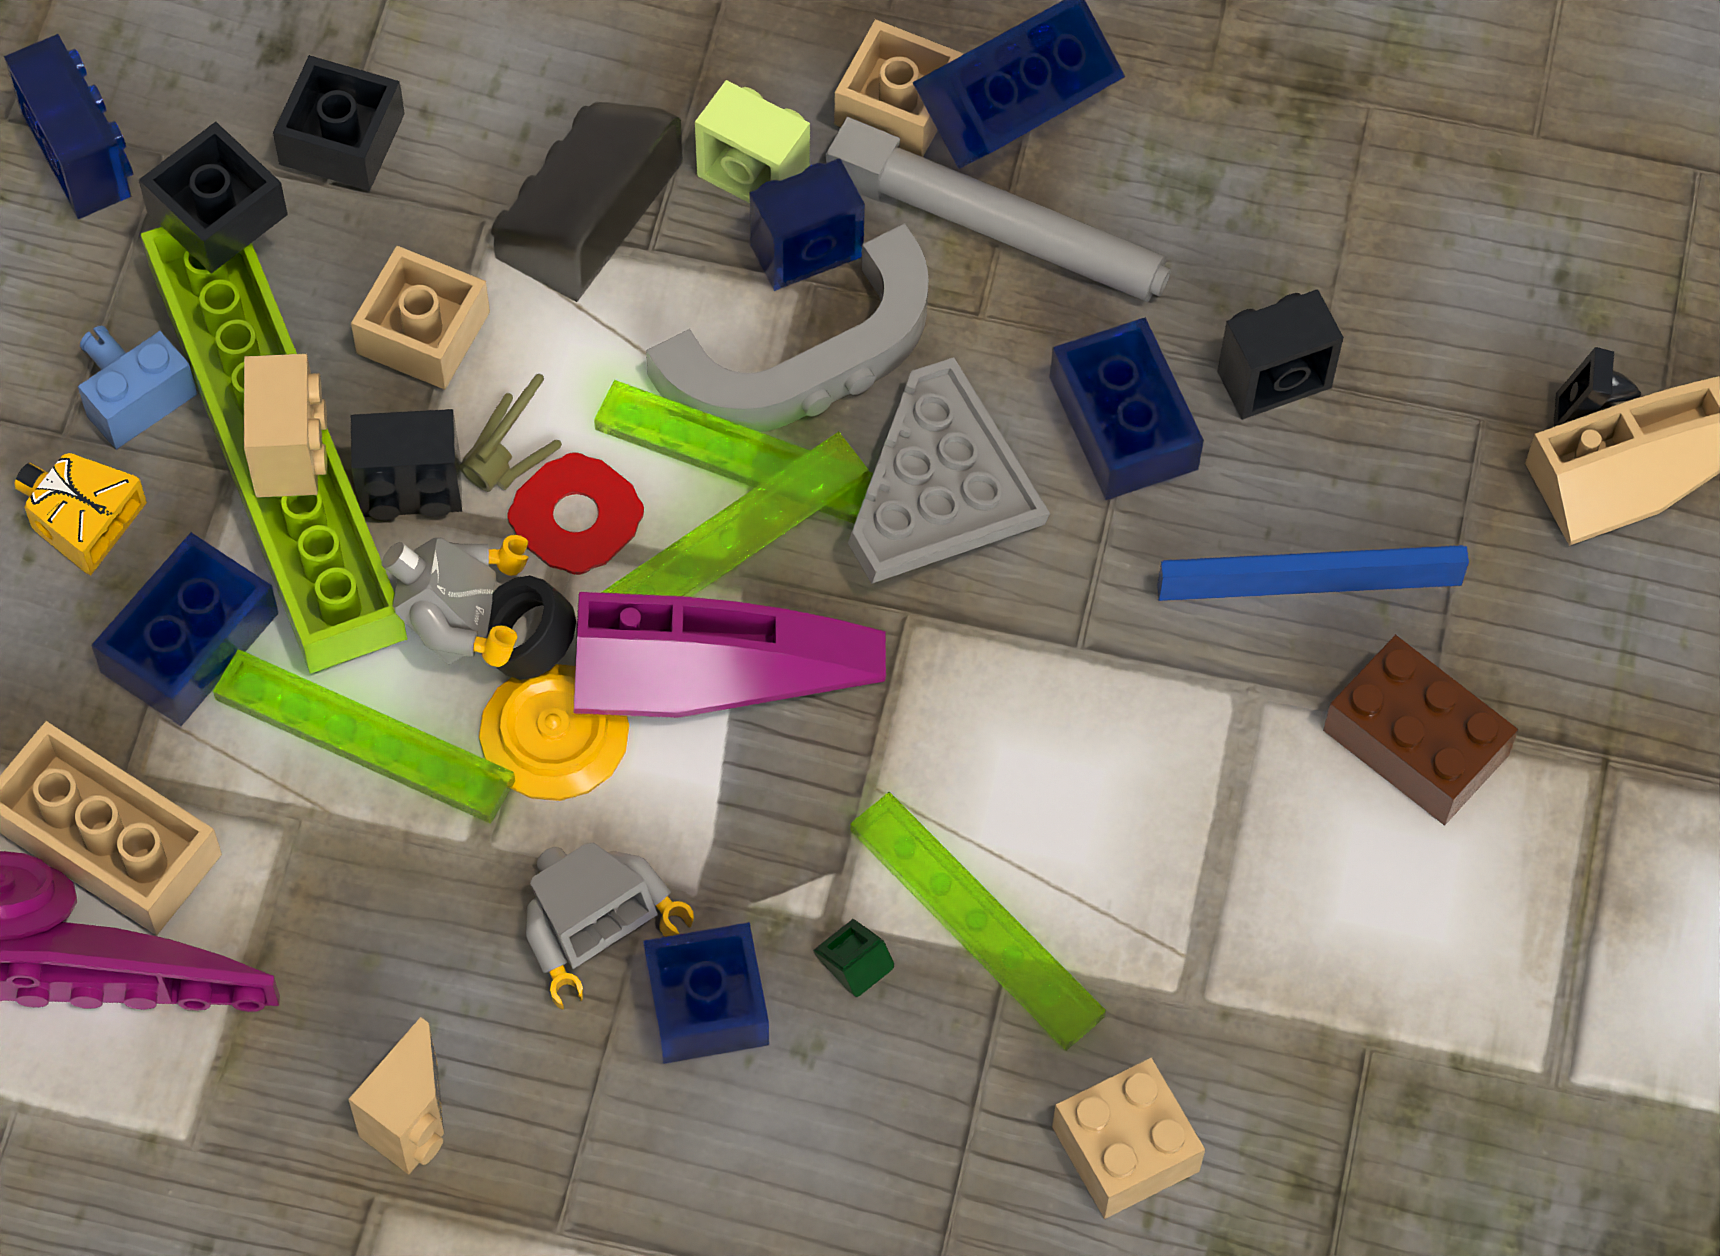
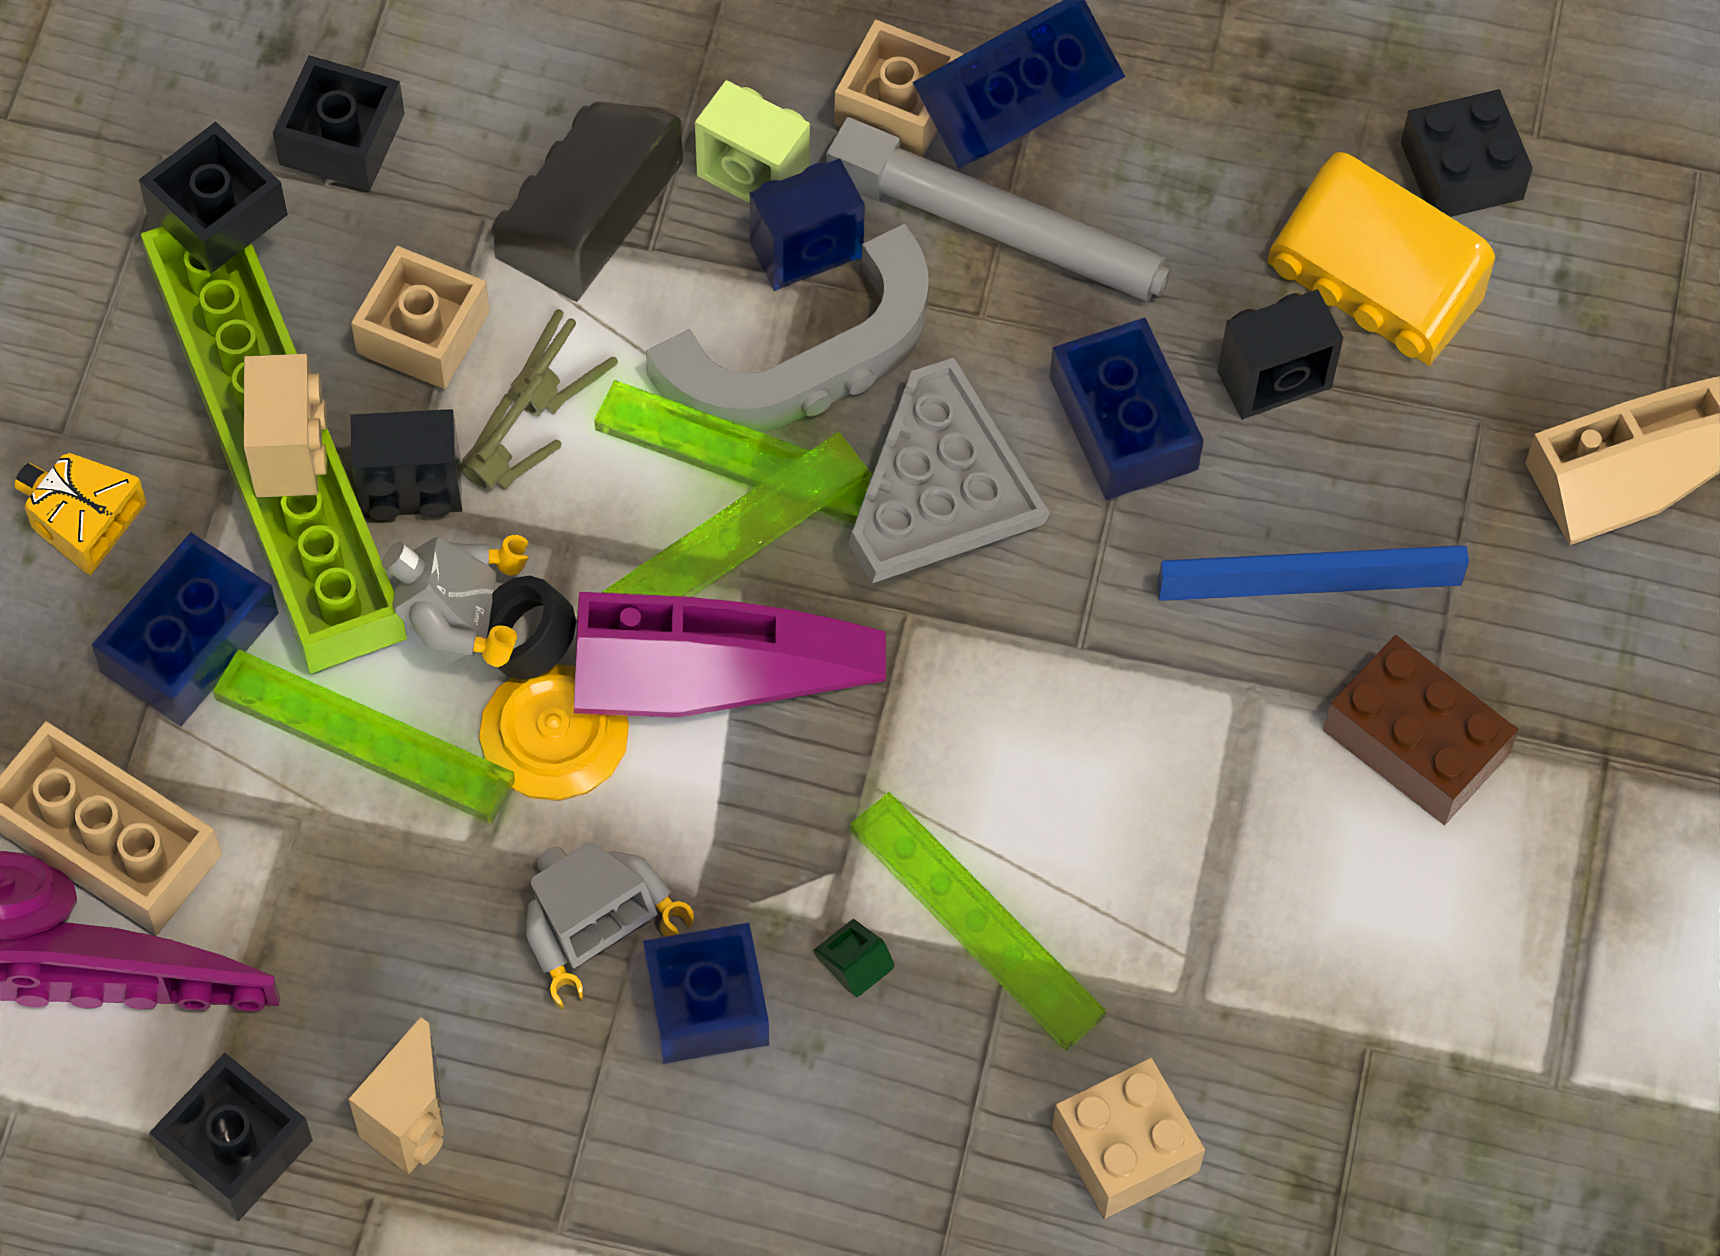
clear blue brick [4,34,134,219] -> none
medium blue brick [78,326,197,450] -> none
red piece [508,452,644,575] -> none
black tile [1553,347,1641,427] -> none
none -> black brick [149,1053,313,1221]
none -> olive plant [508,309,618,416]
none -> yellow windscreen [1267,152,1495,366]
none -> black brick [1401,89,1533,217]

